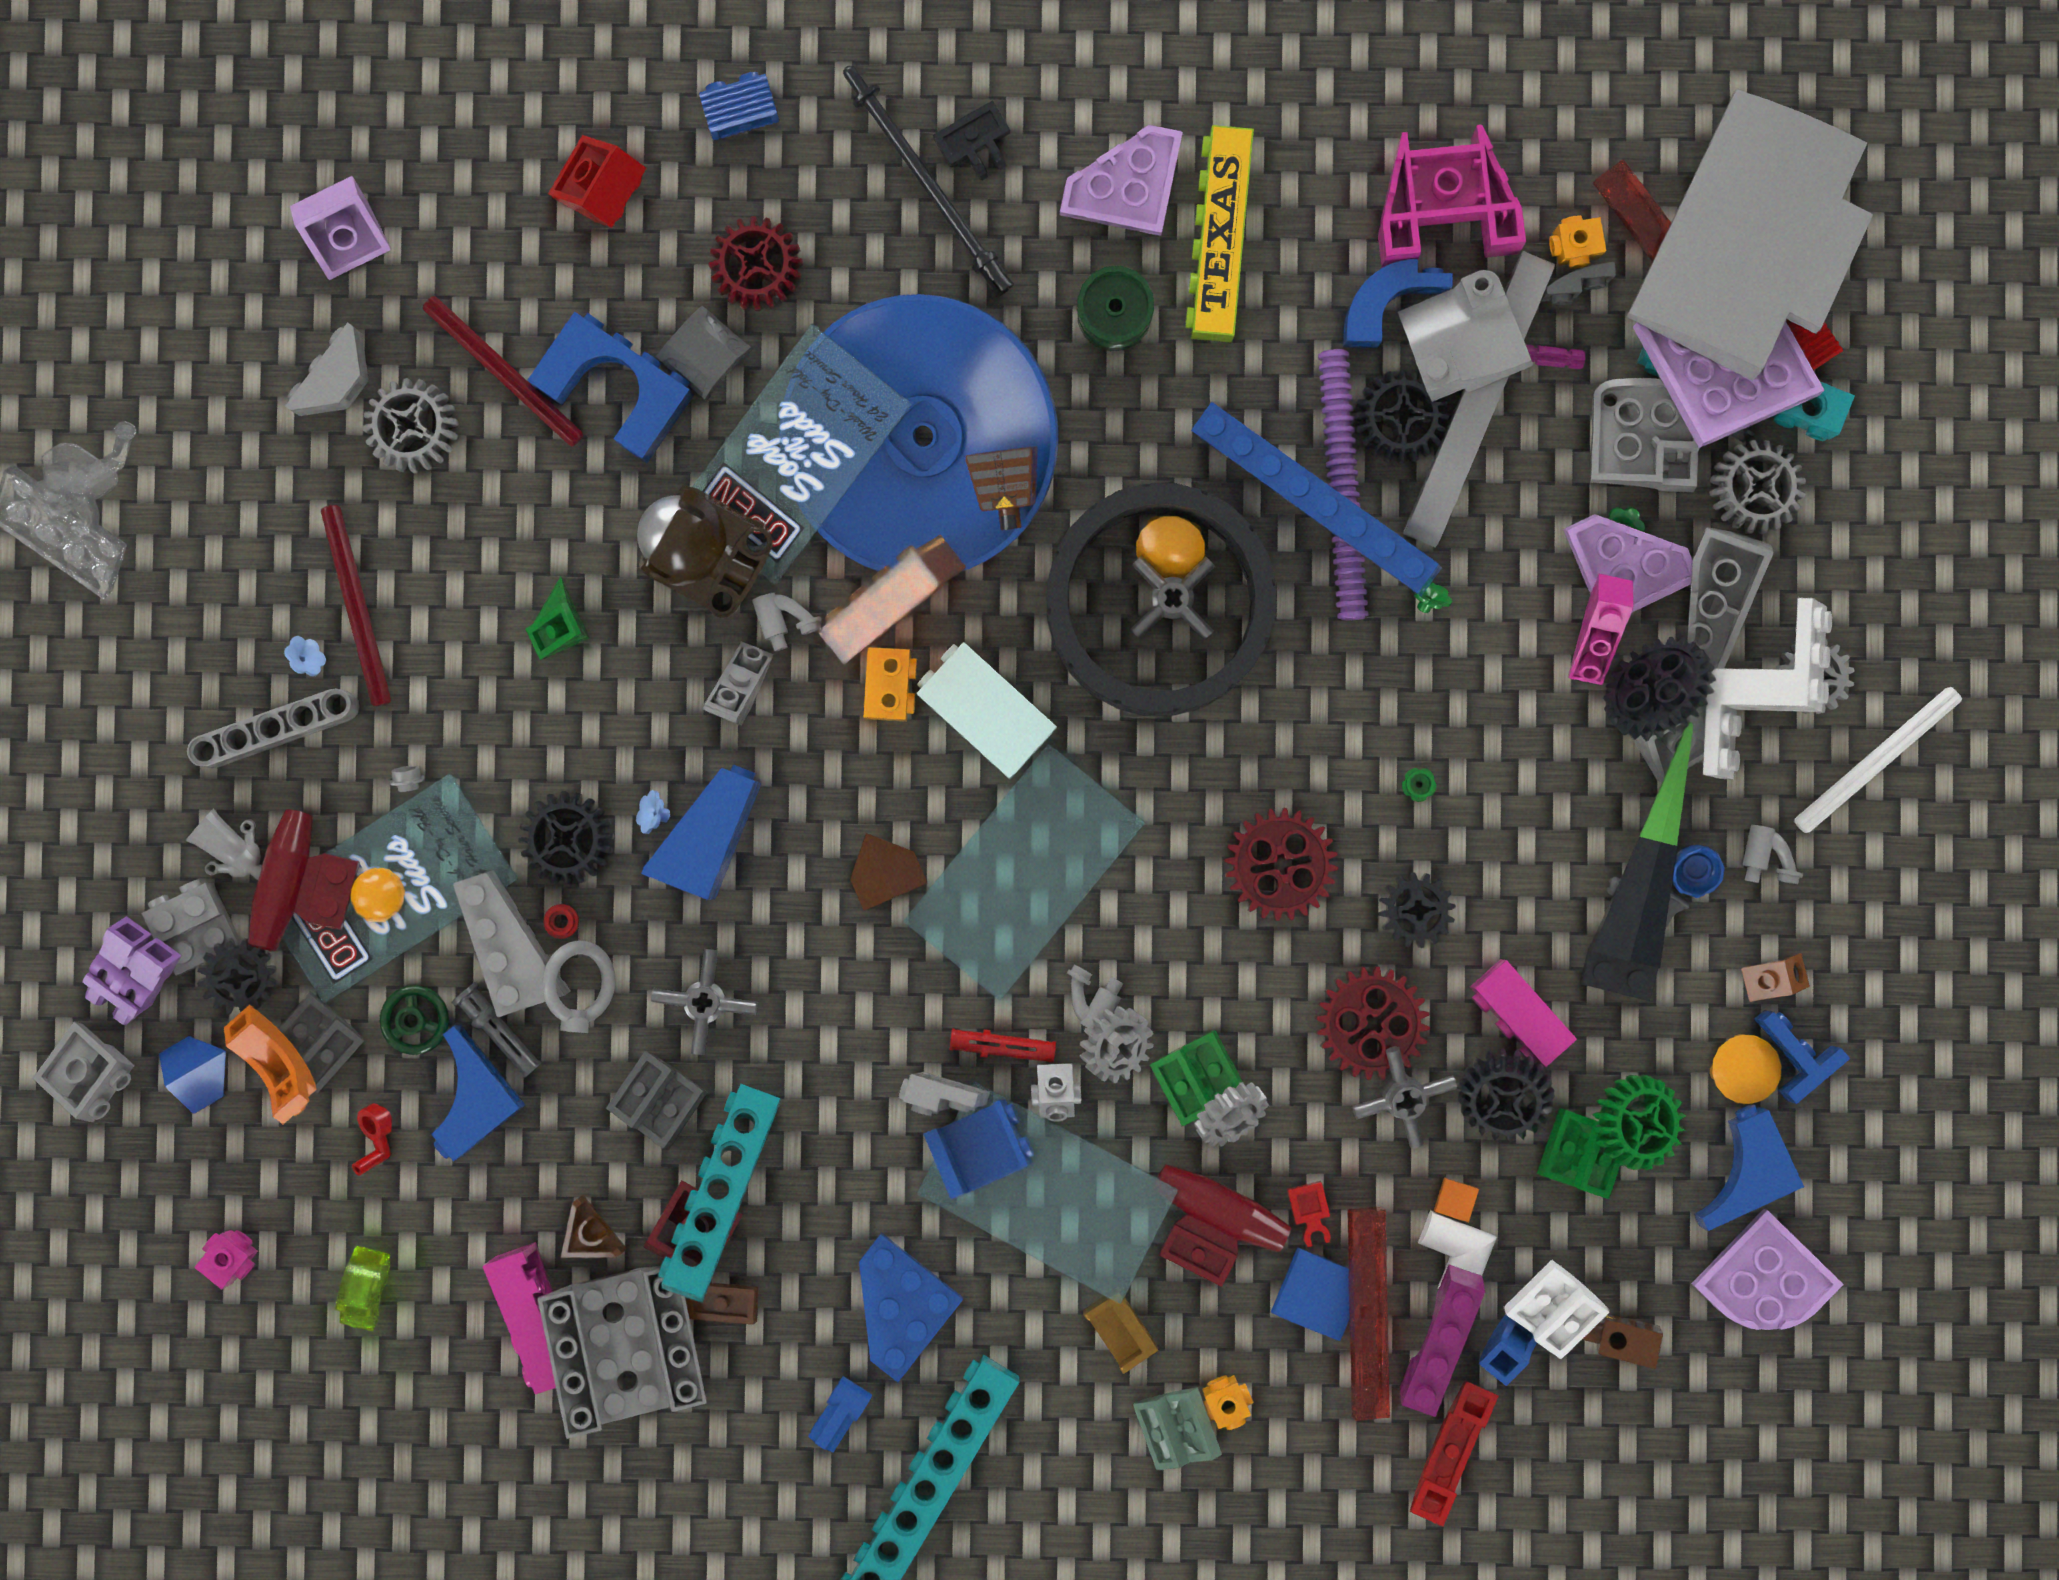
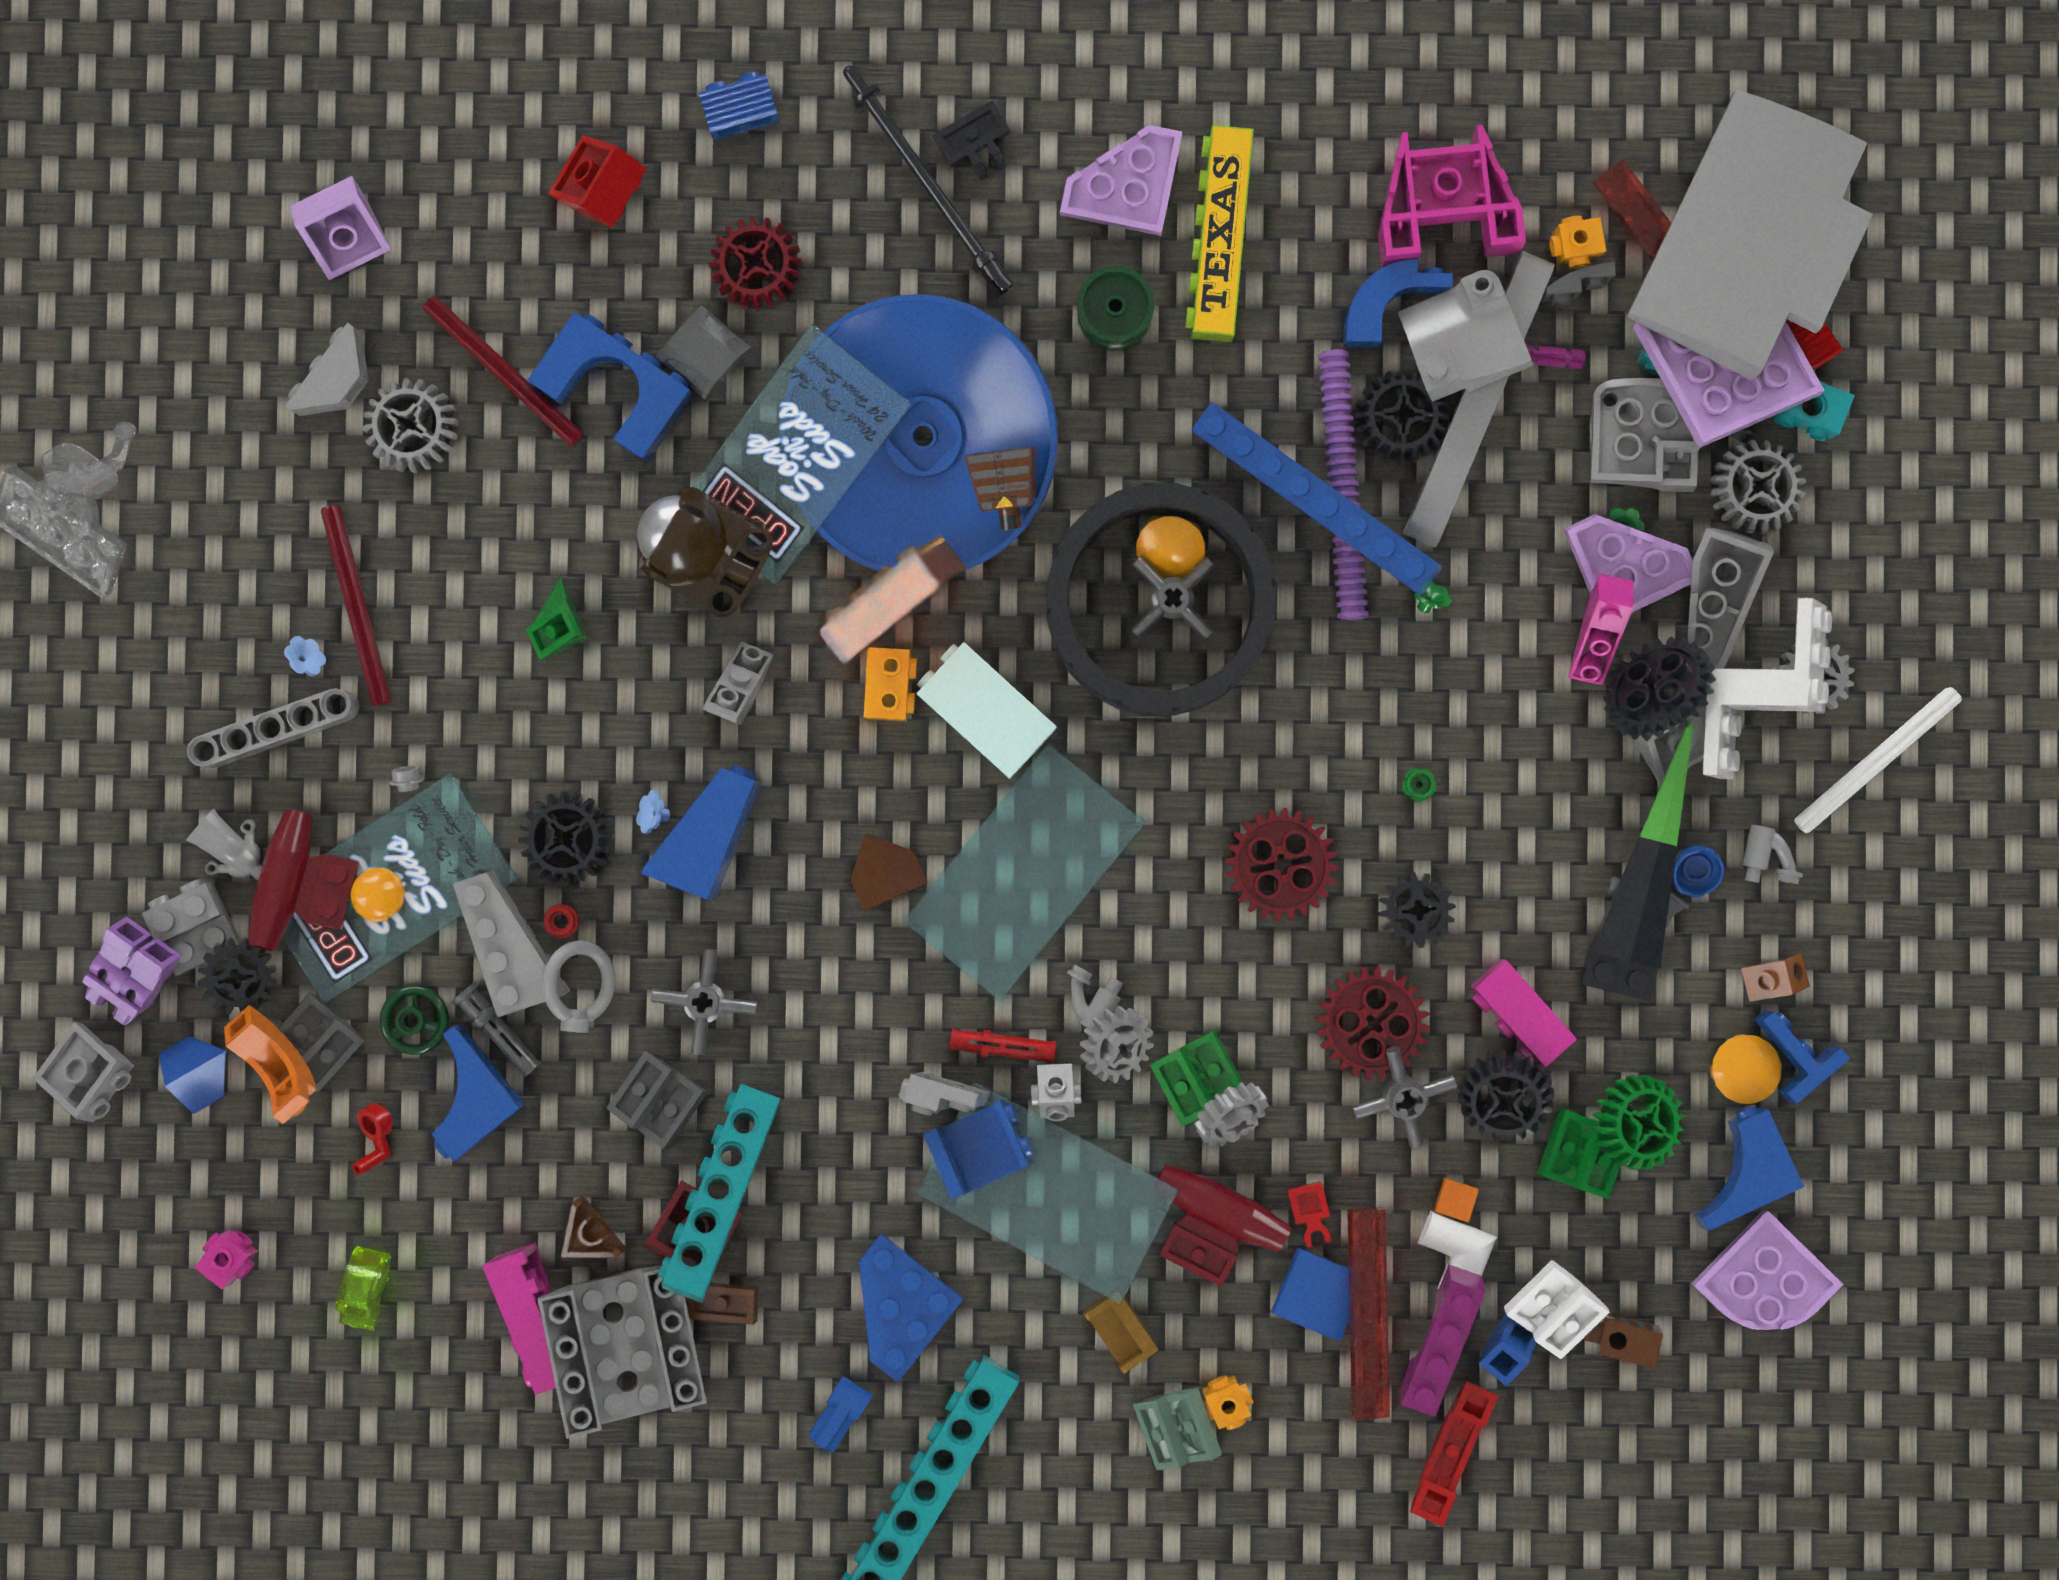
light grey plant [752,593,822,651] -> none

